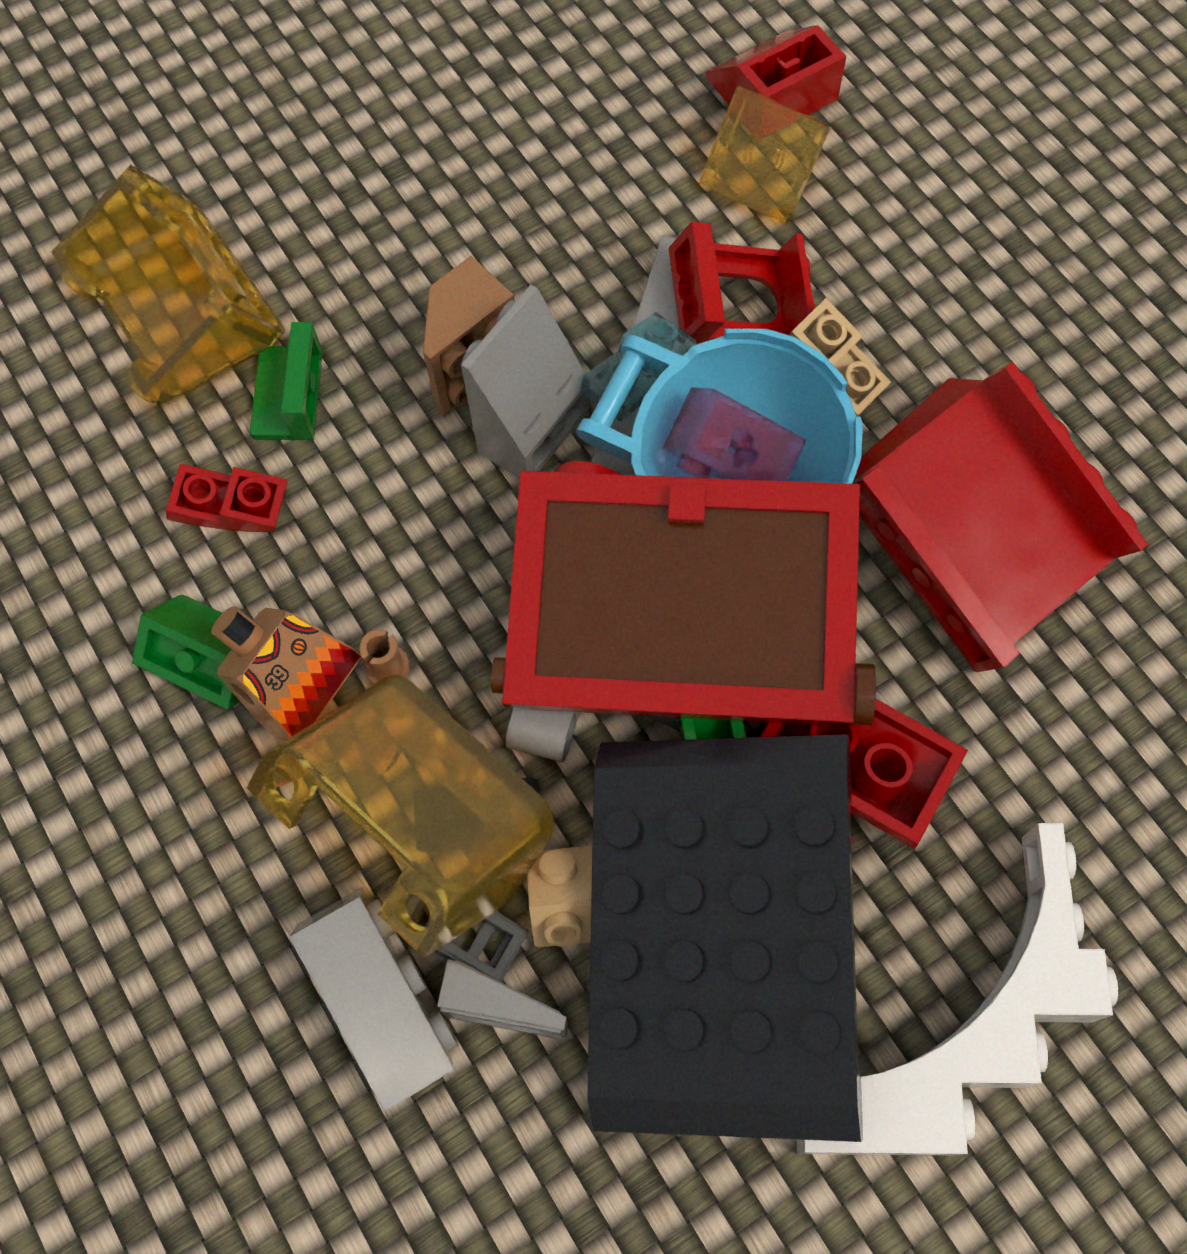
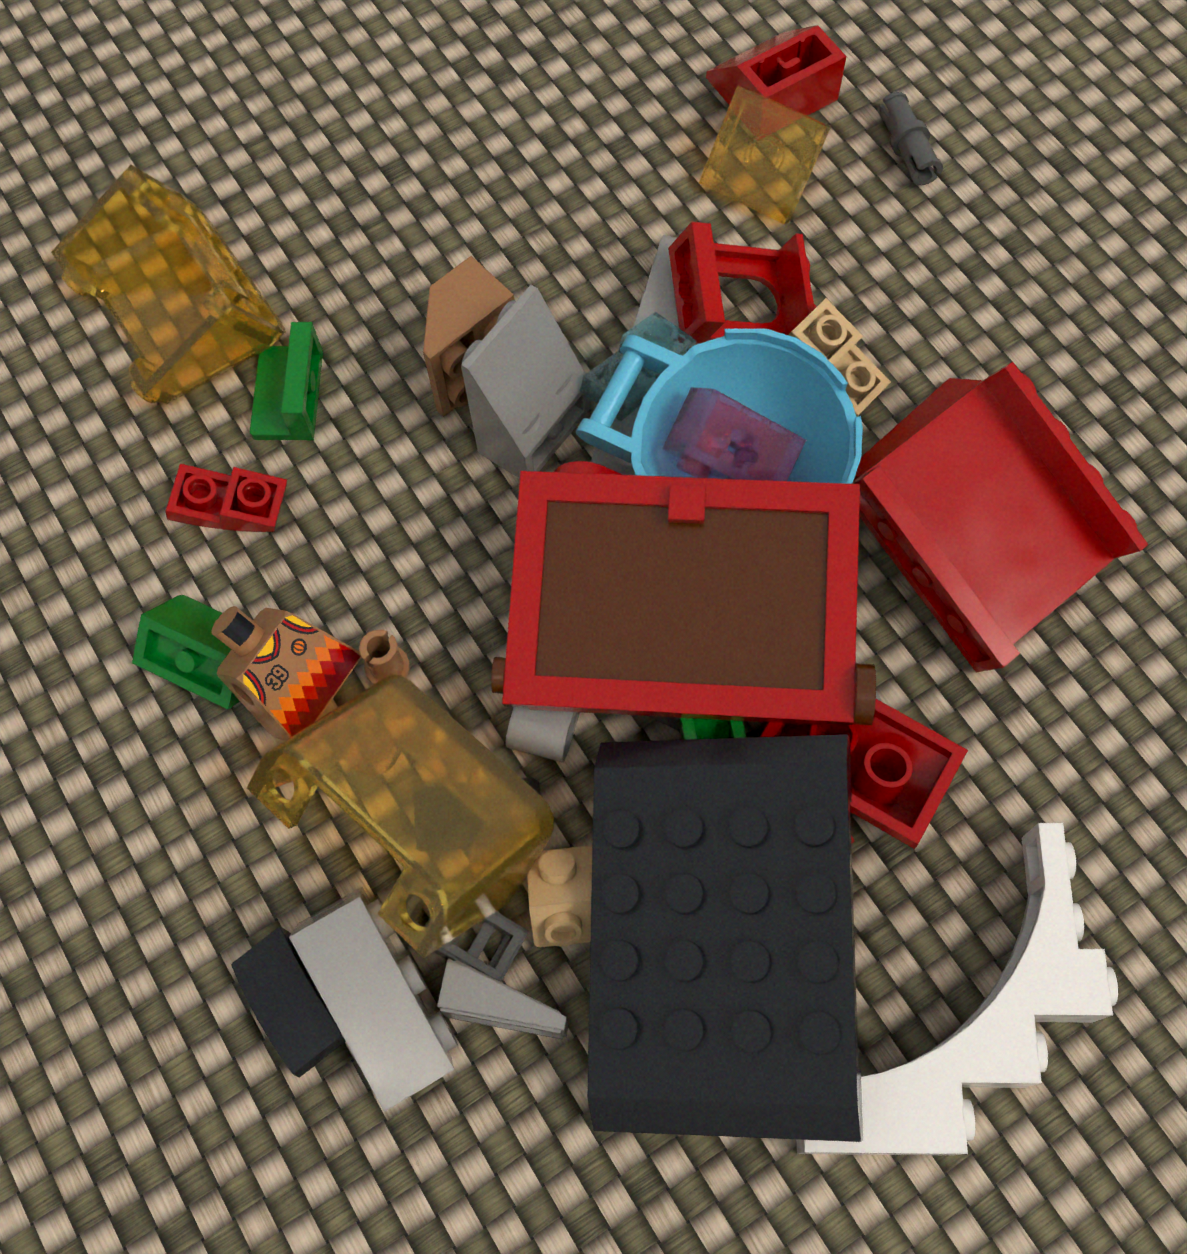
none -> black slope [231,926,346,1078]
none -> dark grey pin [878,92,943,185]

